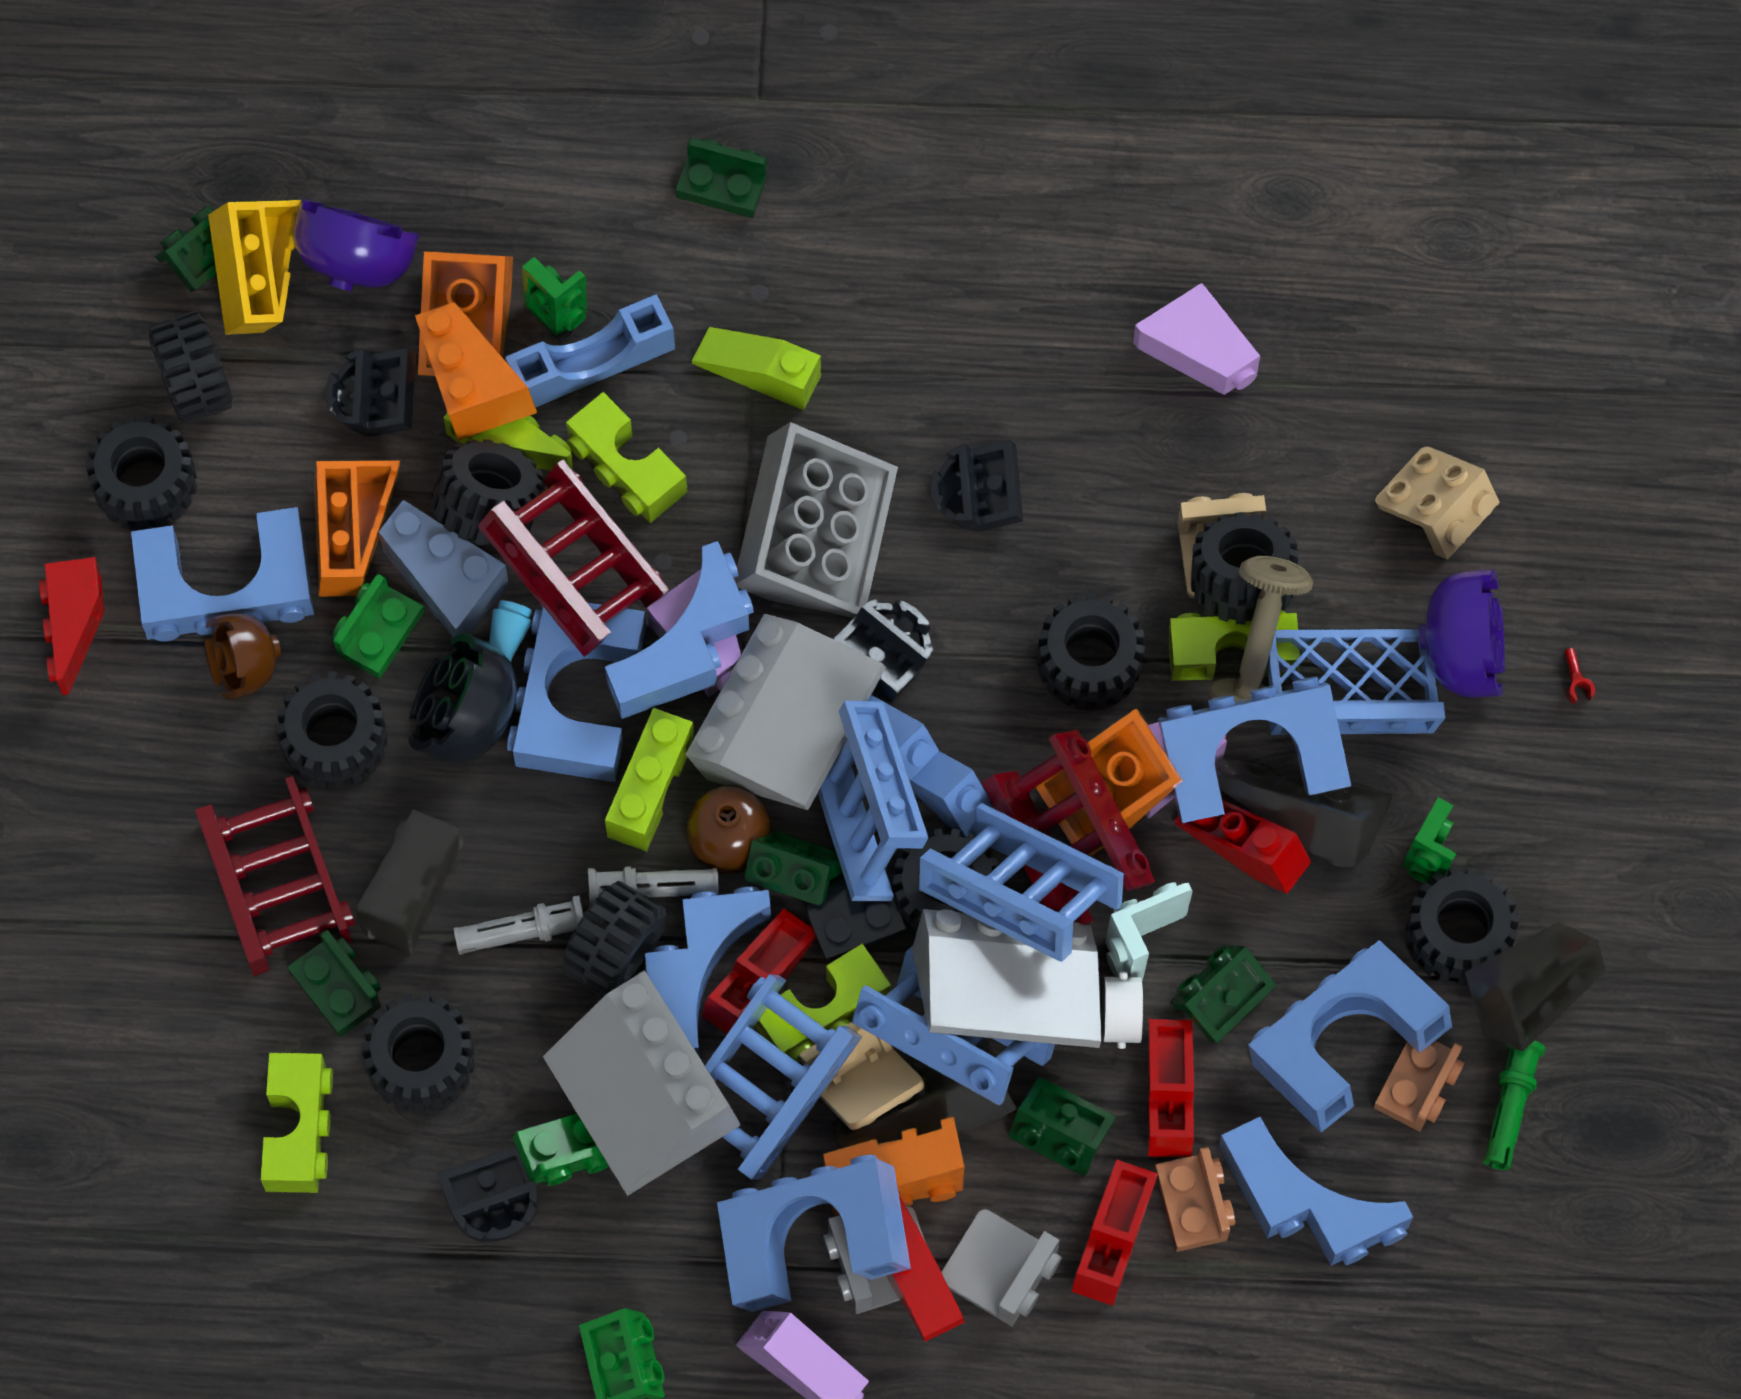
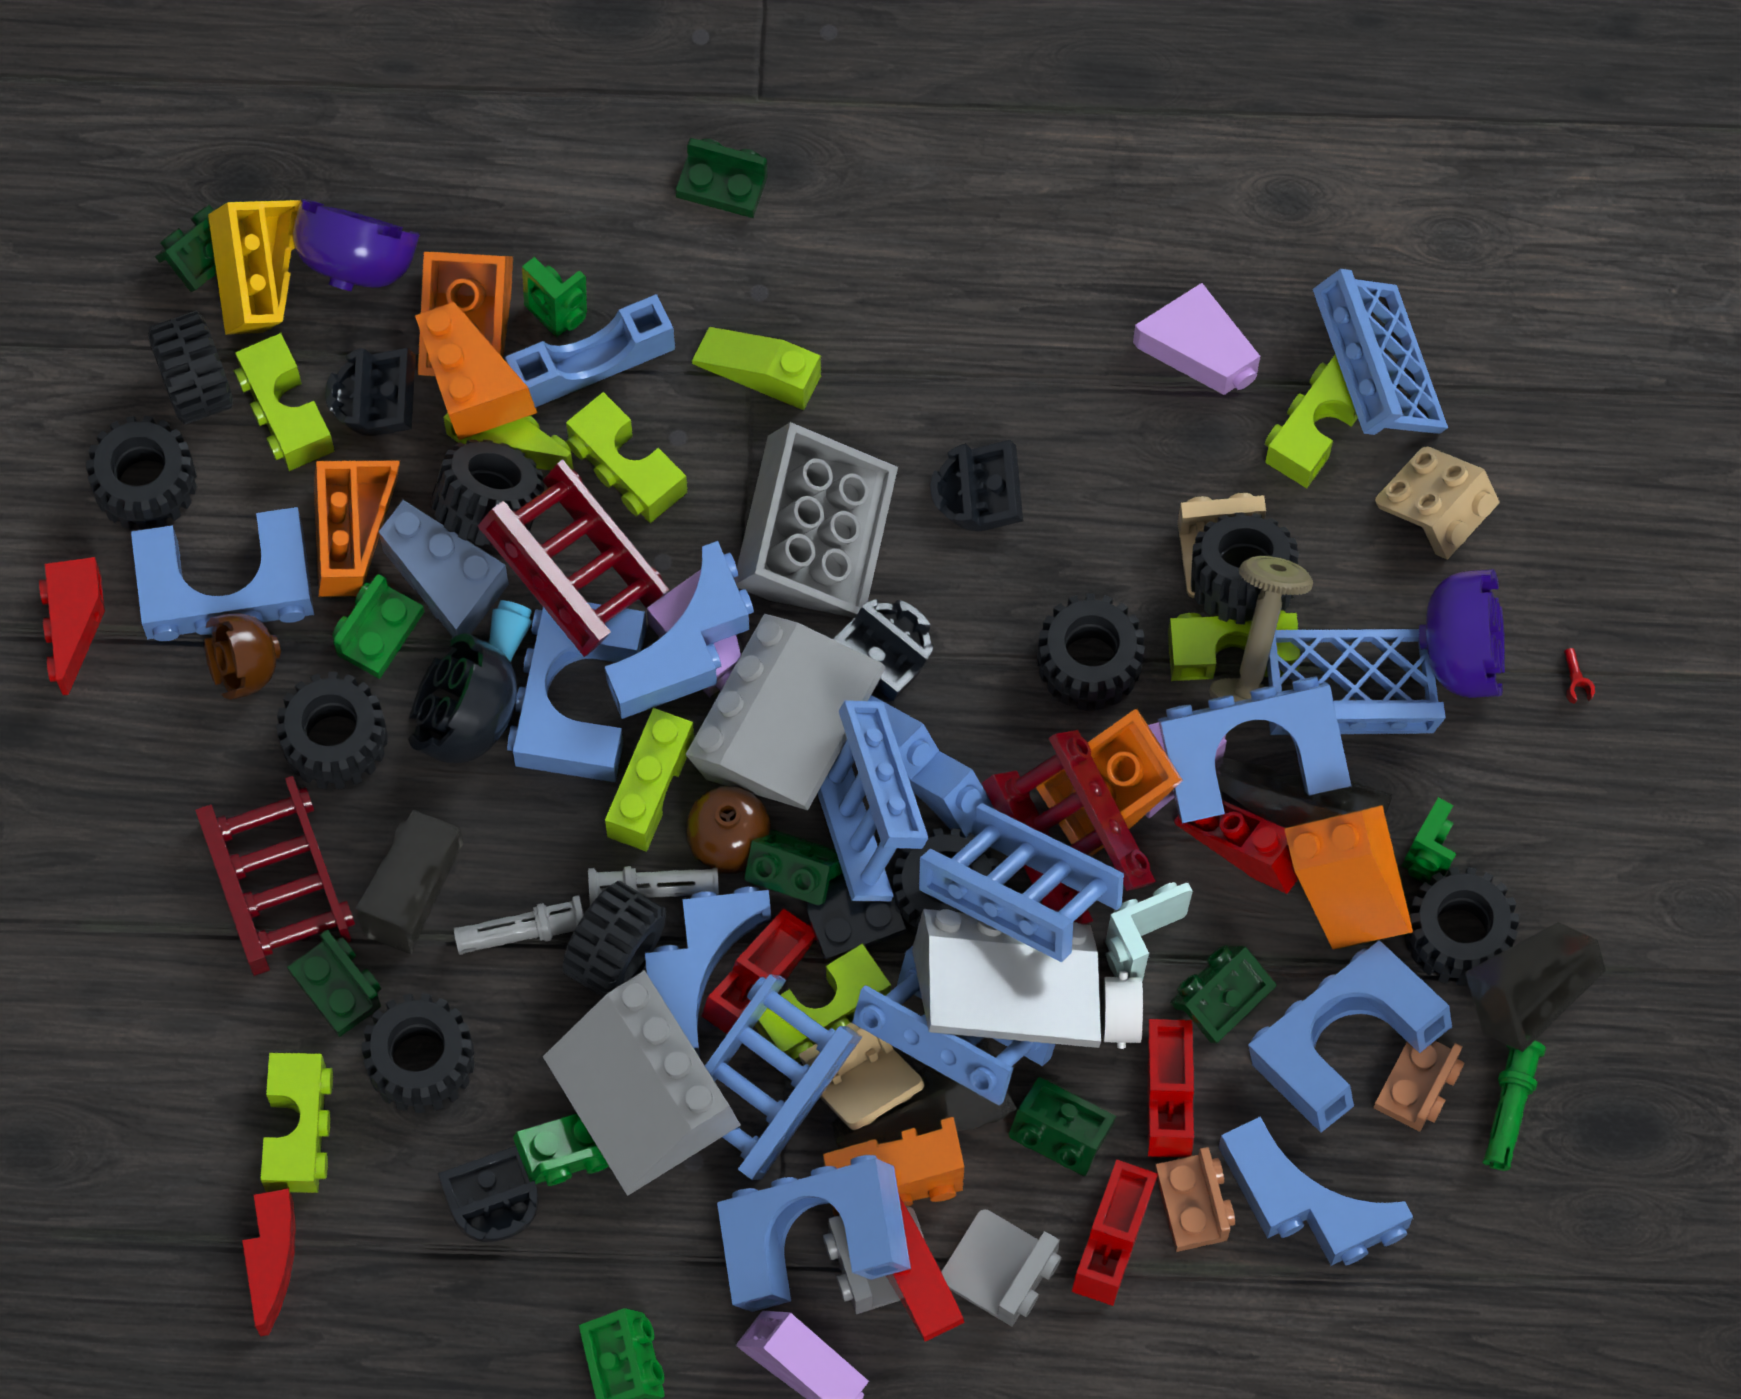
none -> lime arch [233,333,335,471]
none -> red slope [242,1188,296,1337]
none -> lime arch [1264,354,1358,488]
none -> orange slope [1284,805,1413,949]
none -> medium blue fence [1313,269,1448,435]

